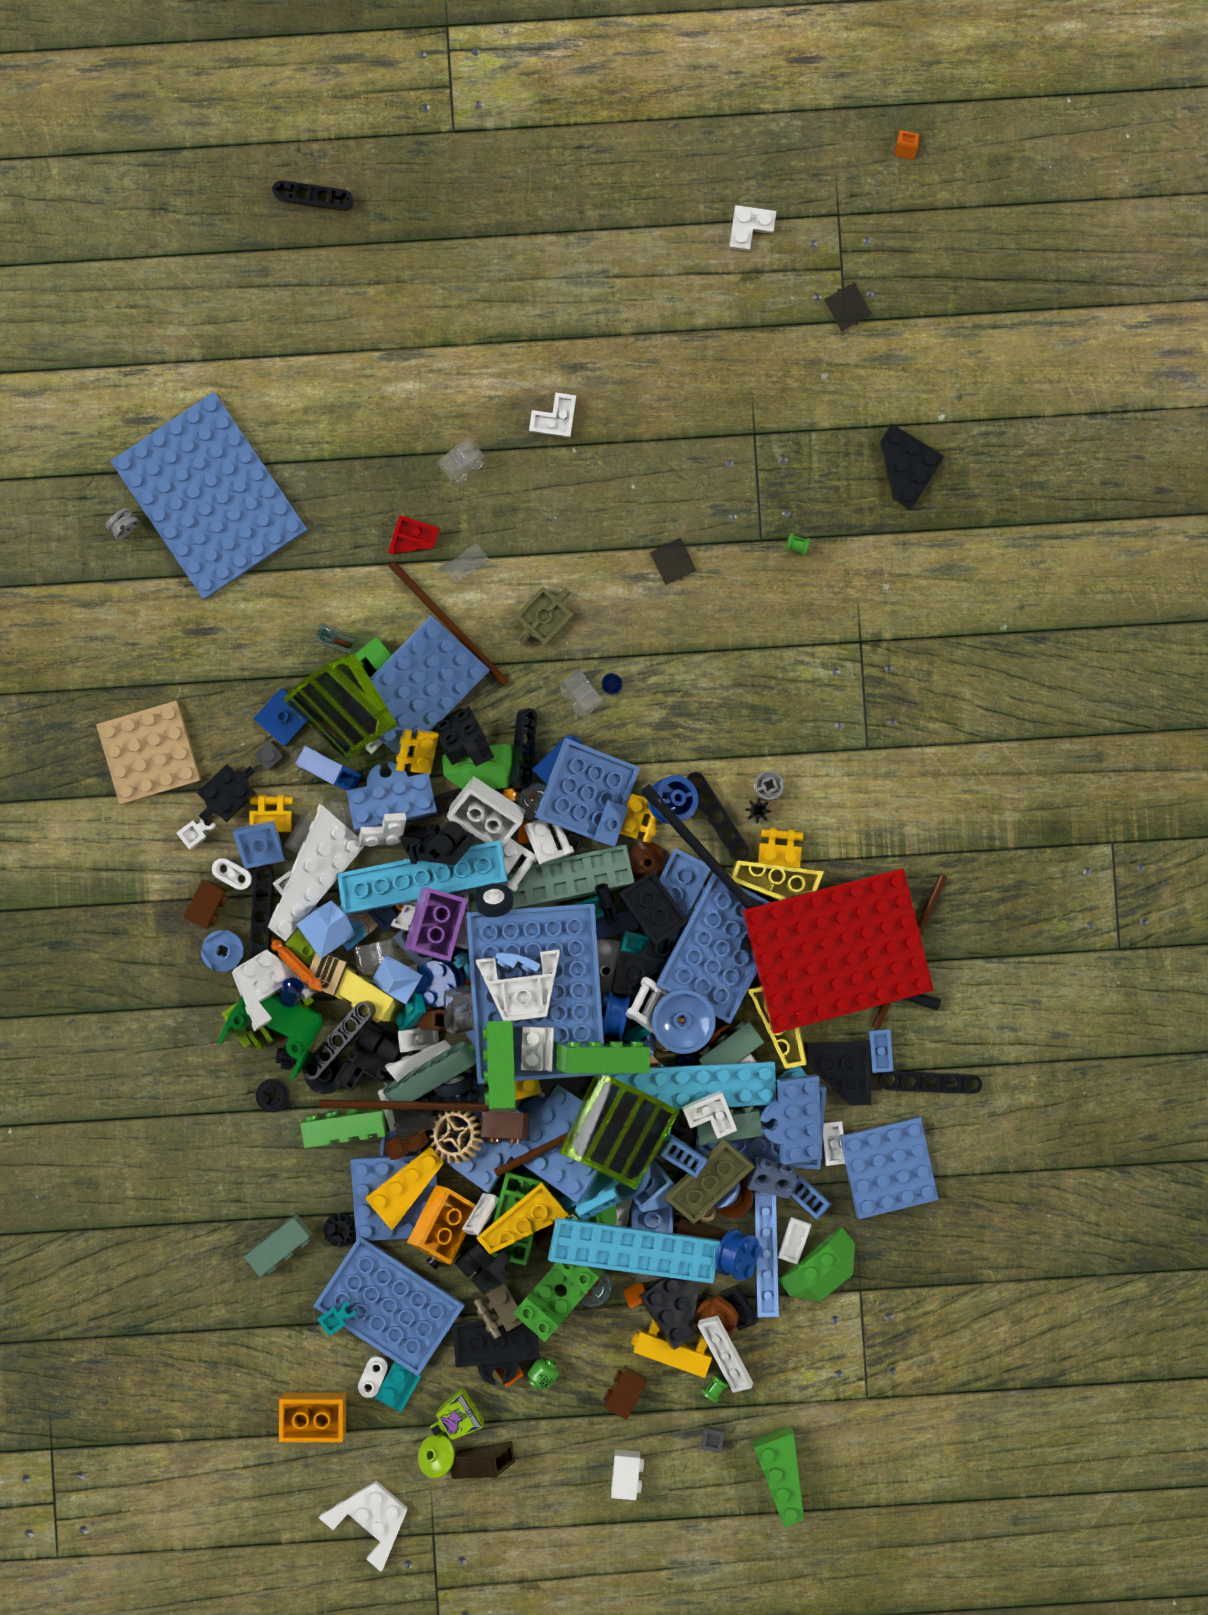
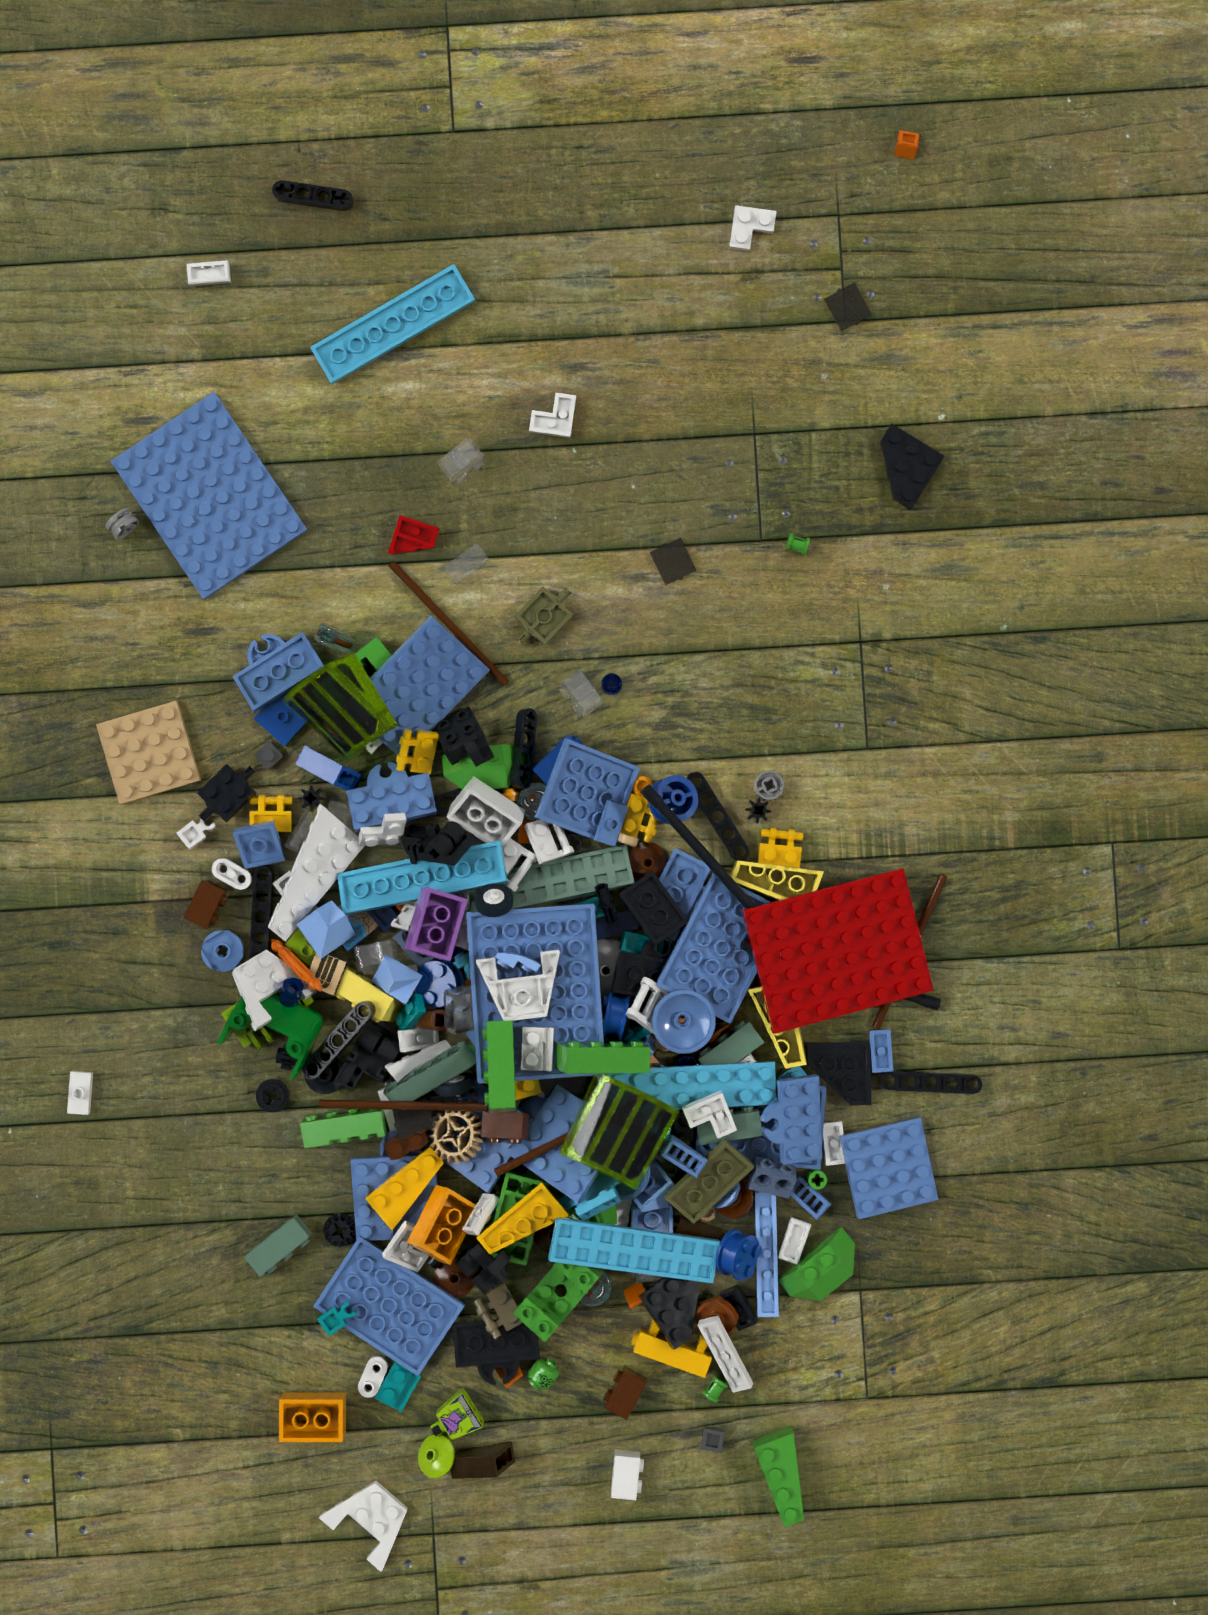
none -> white plate [67,1071,93,1115]
none -> white plate [187,260,231,286]
none -> medium blue plate [232,632,326,712]
none -> black gear [298,786,325,812]
none -> medium azure plate [310,264,475,385]
none -> white plate [382,1220,429,1272]
none -> reddish brown dish [434,1255,476,1298]
none -> tan tile [617,833,639,847]
none -> light orange plate [633,776,653,797]
none -> bright green bush [806,1169,827,1190]

